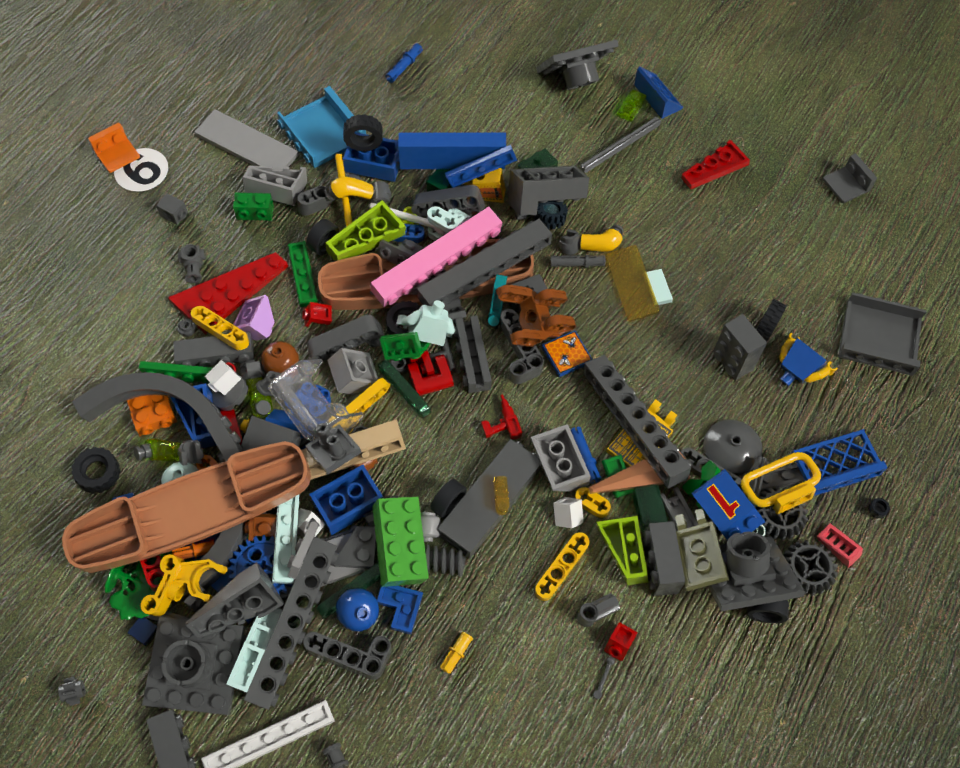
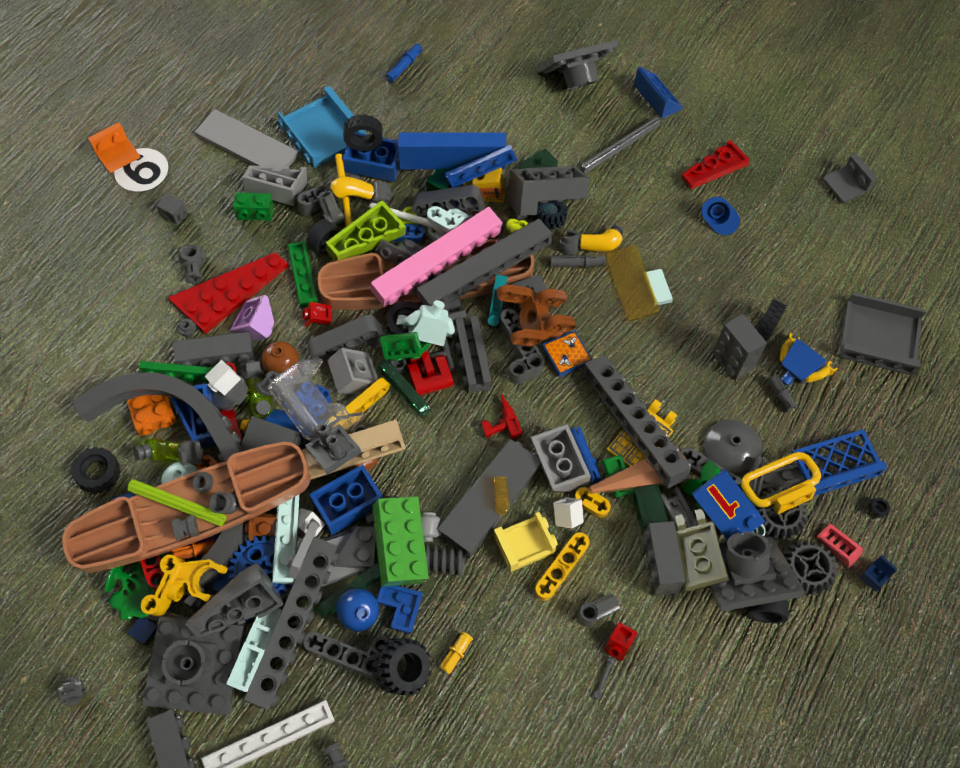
yellow beam [191,306,249,350] -> none
black tyre [430,479,467,518] -> none
lime wedge [597,516,648,585] -> none
clear neon green plate [617,89,647,122] -> none
none -> lime axle [128,479,226,526]
none -> dark grey wheel [172,515,199,540]
none -> dark grey plate [193,472,214,493]
none -> dark grey wheel [209,492,239,514]
none -> dark grey piece [317,191,345,225]
none -> black tyre [372,638,432,696]
none -> light yellow panel [494,512,558,572]
none -> neon yellow tile [506,219,528,235]
none -> blue piece [701,196,740,235]
none -> dark grey axle [768,375,798,412]
none -> dark blue bracket [860,555,897,592]

